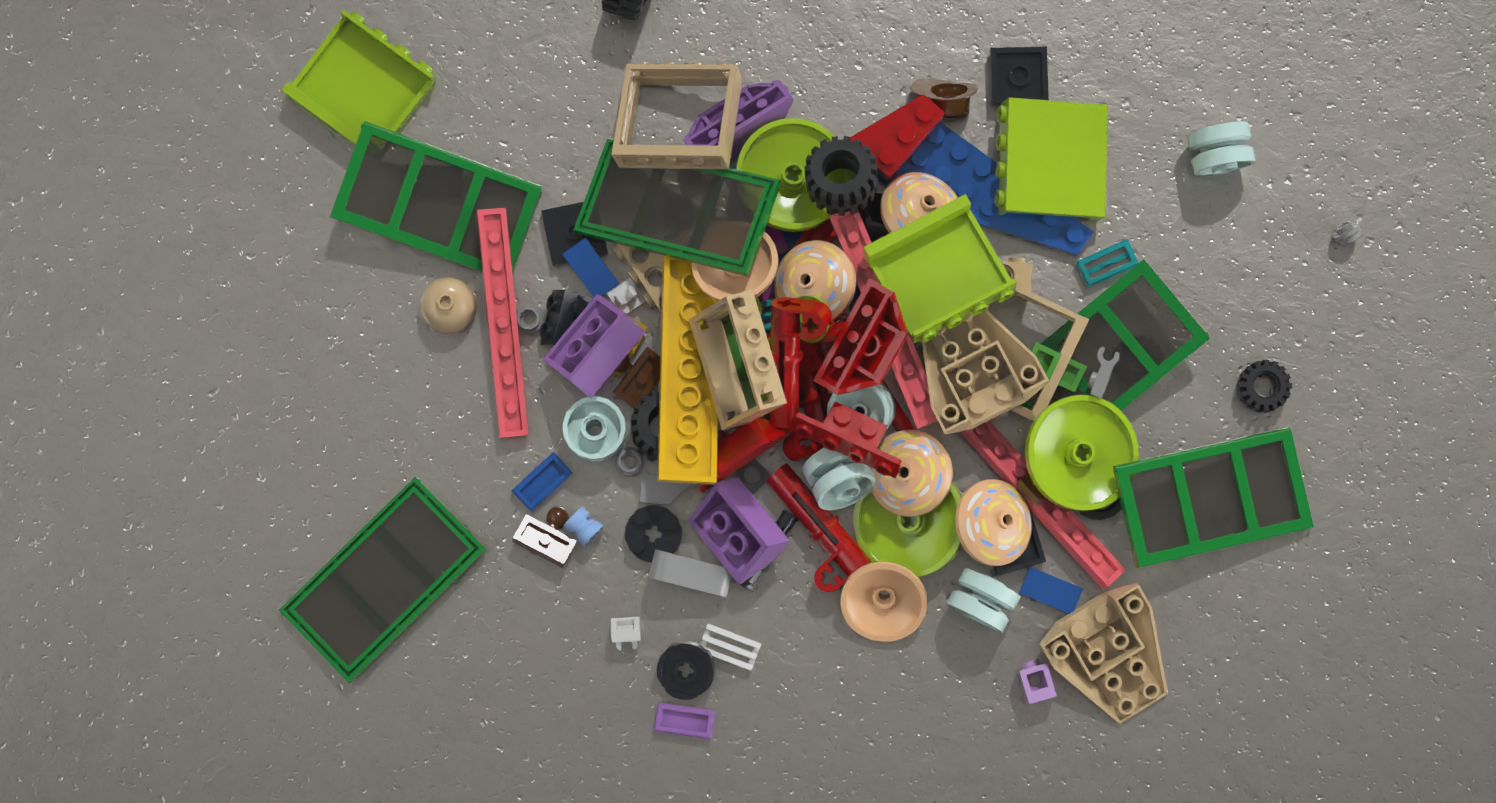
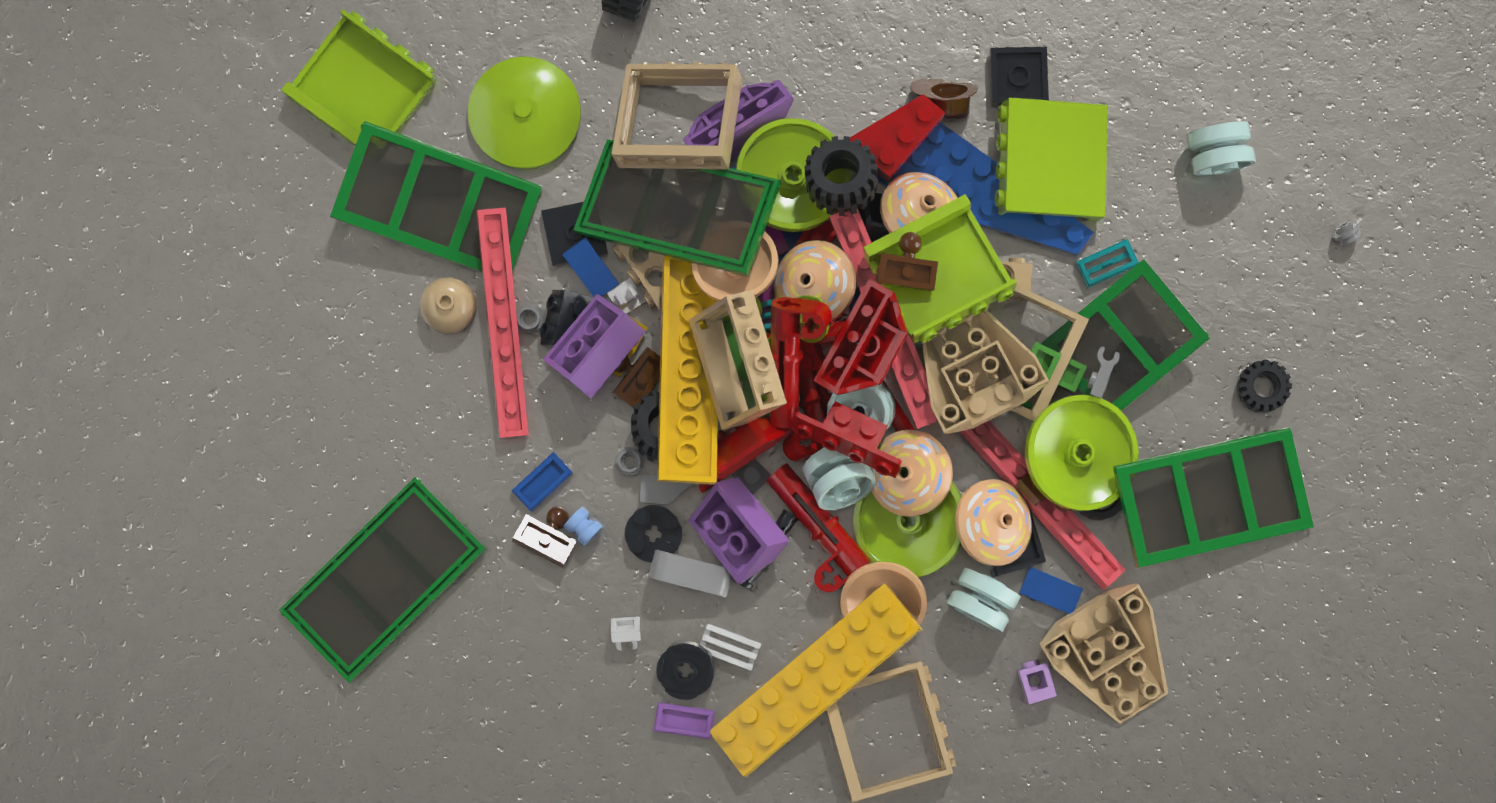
light aqua wheel [563,396,627,462] -> none
none -> lime dish [468,57,581,170]
none -> yellow plate [710,583,922,777]
none -> tan window [826,661,956,802]
none -> reddish brown plate [876,232,938,291]

